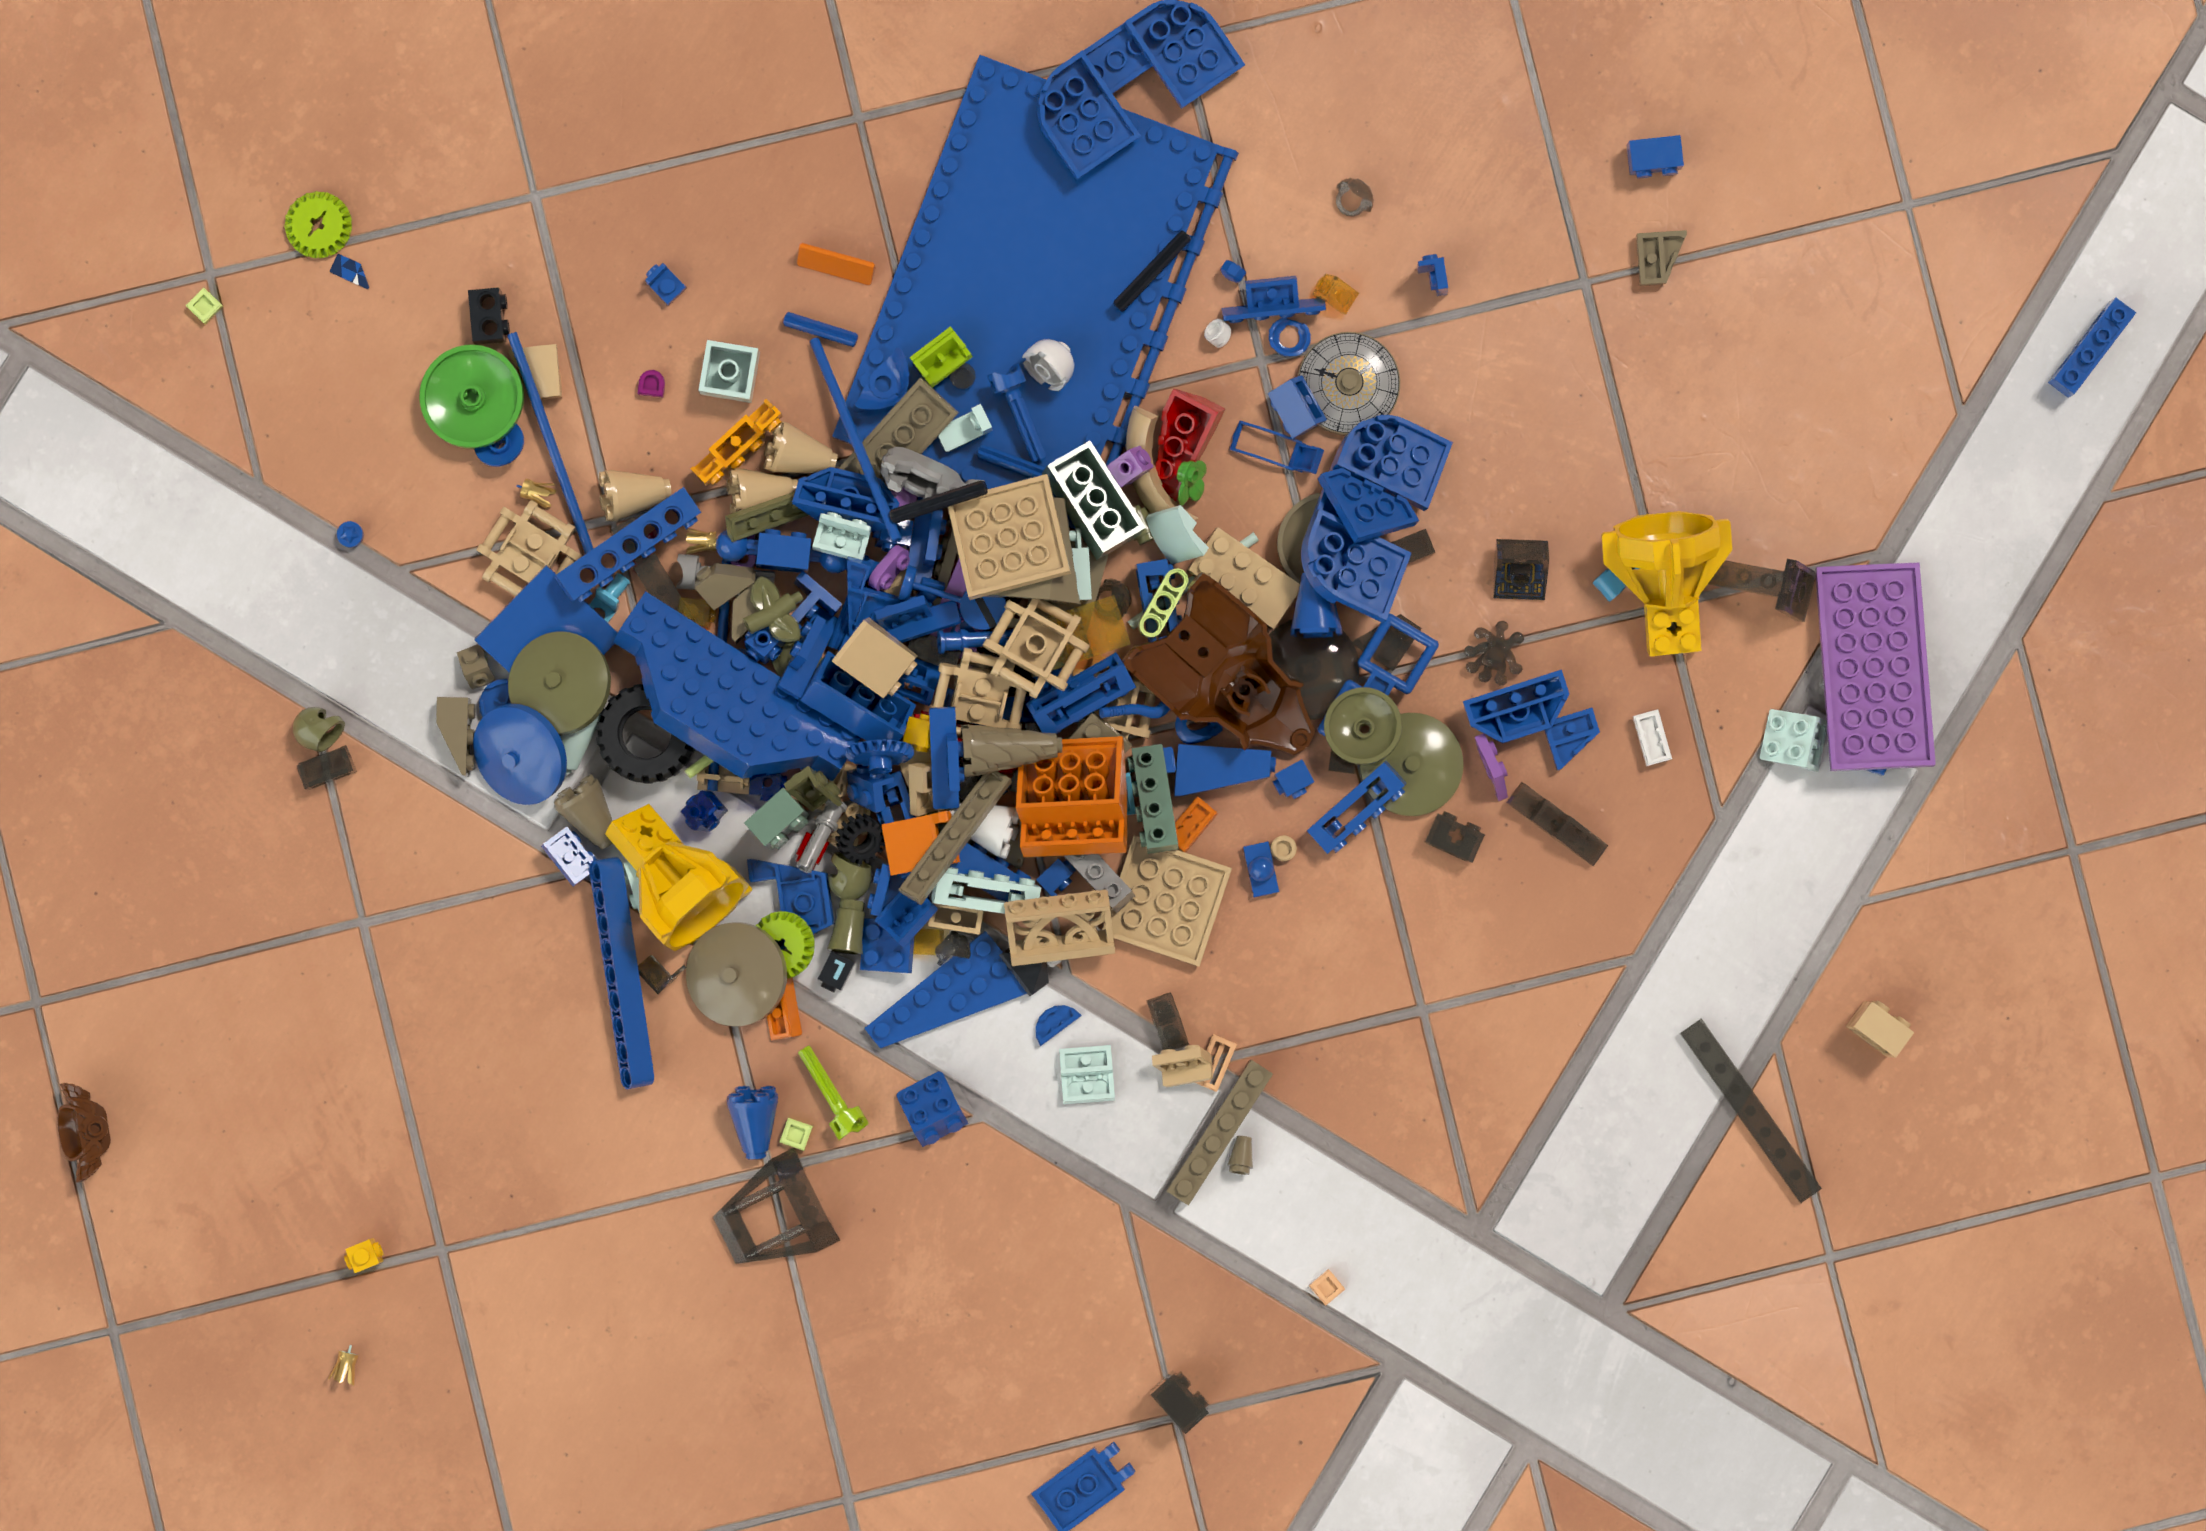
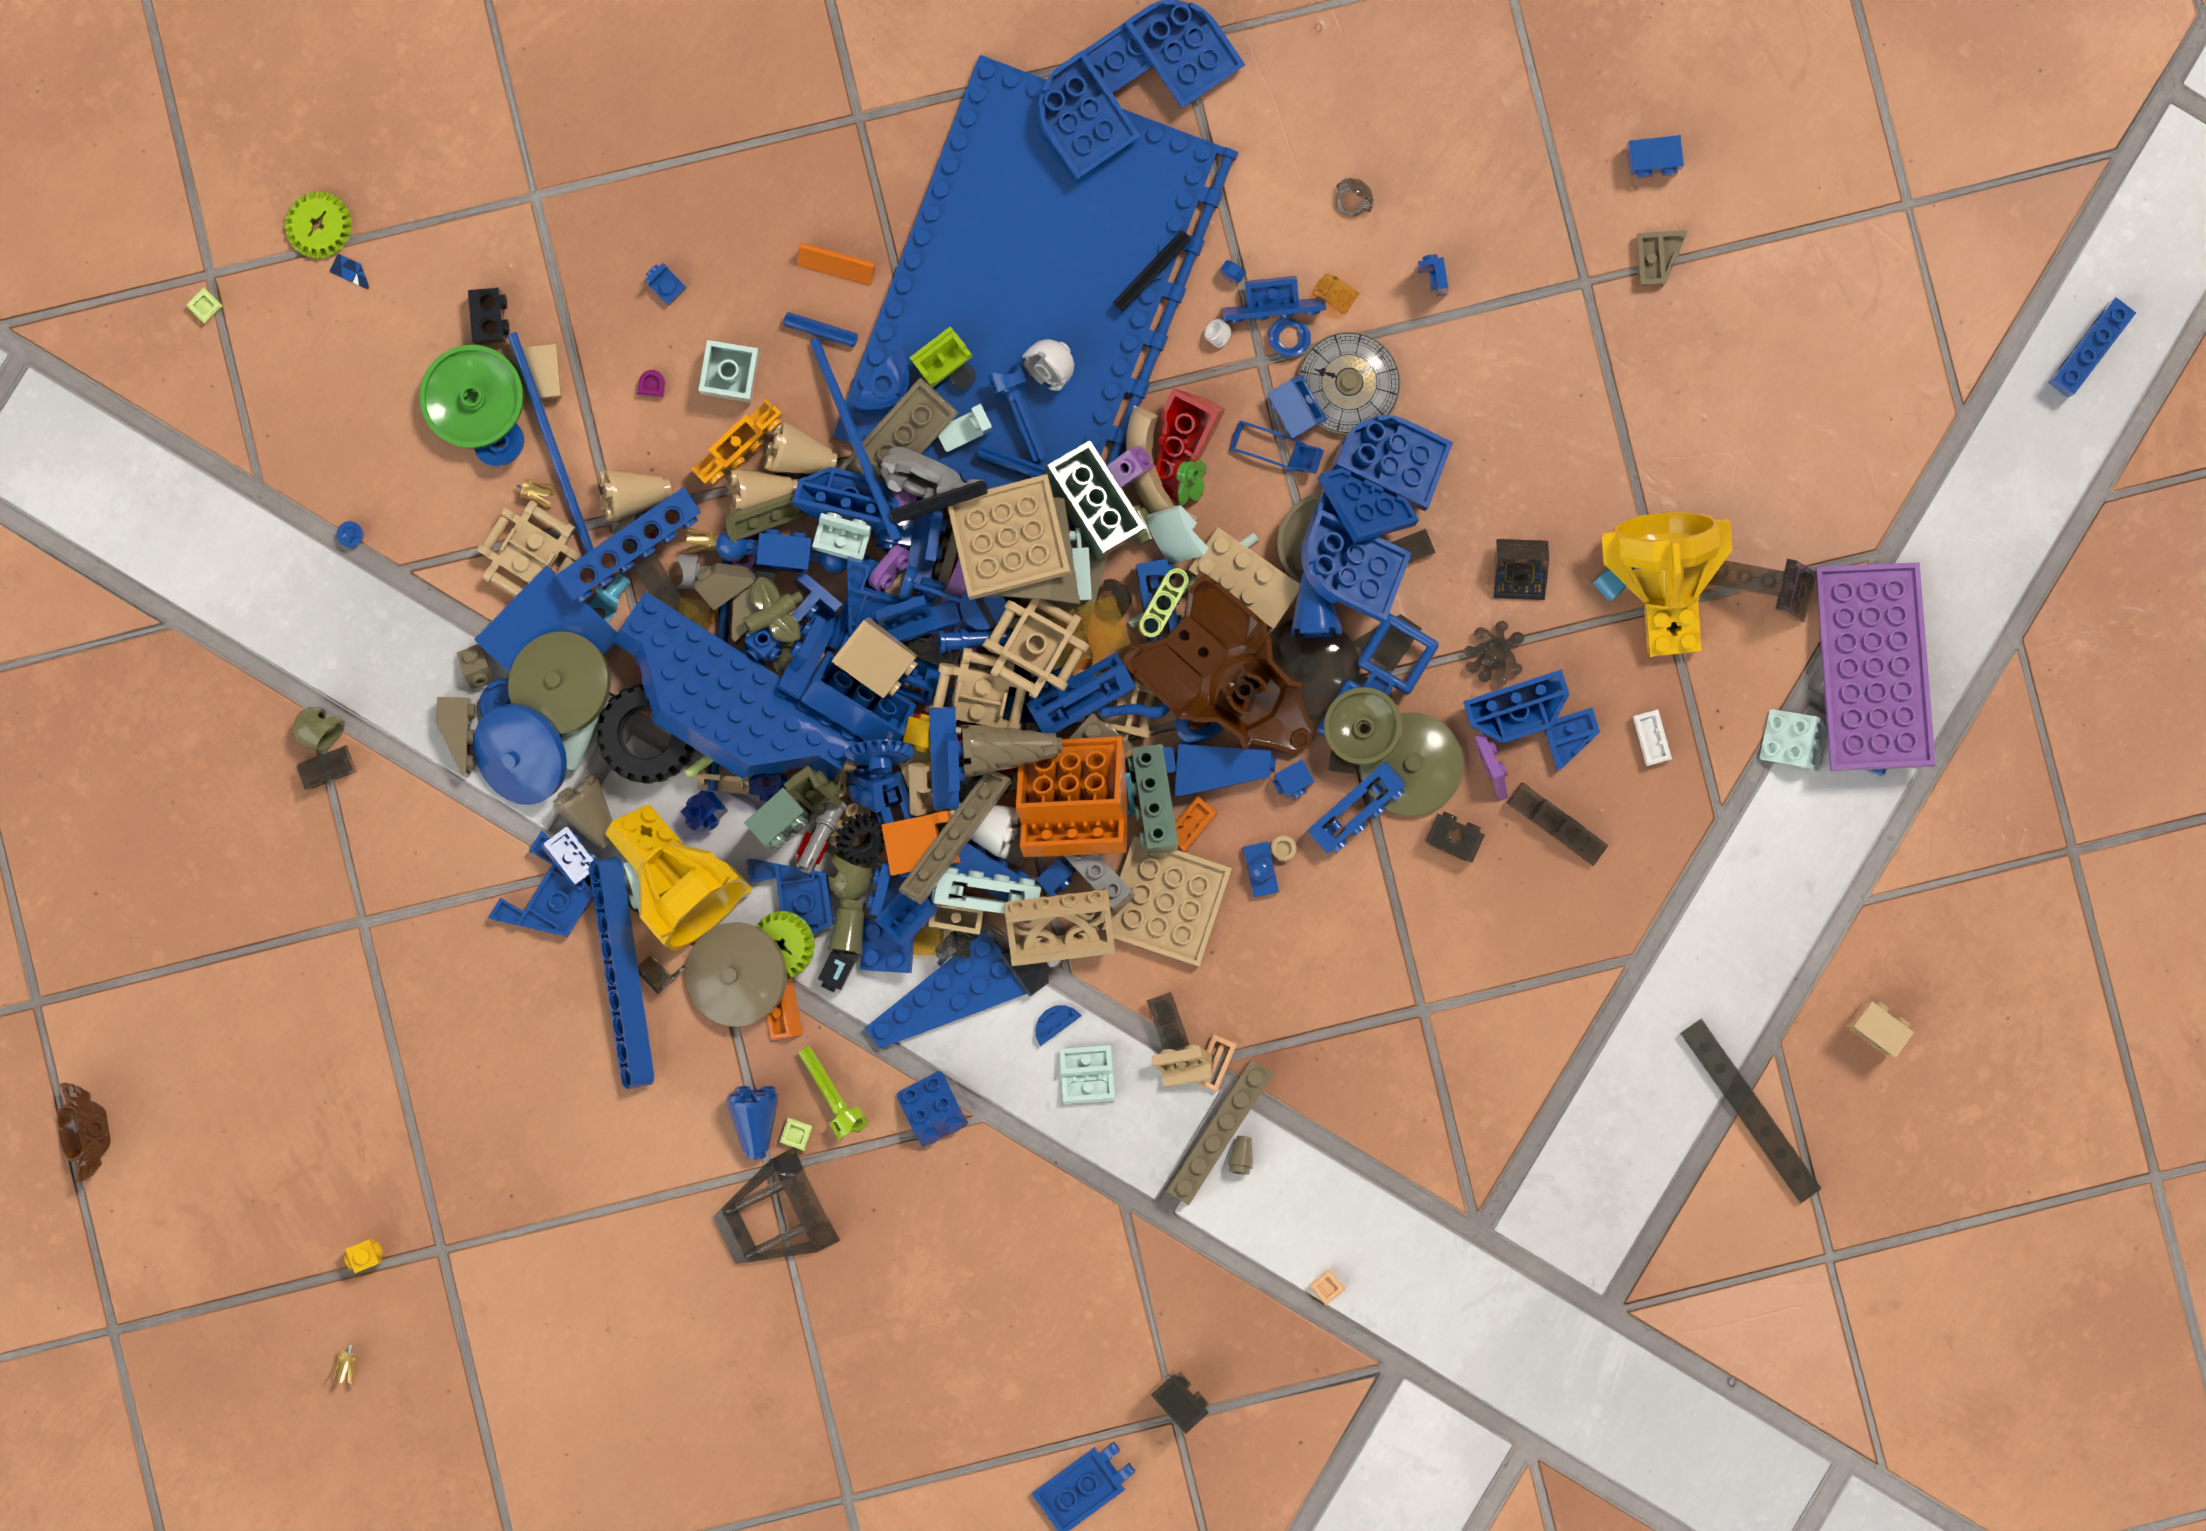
none -> blue wing [488,831,593,937]

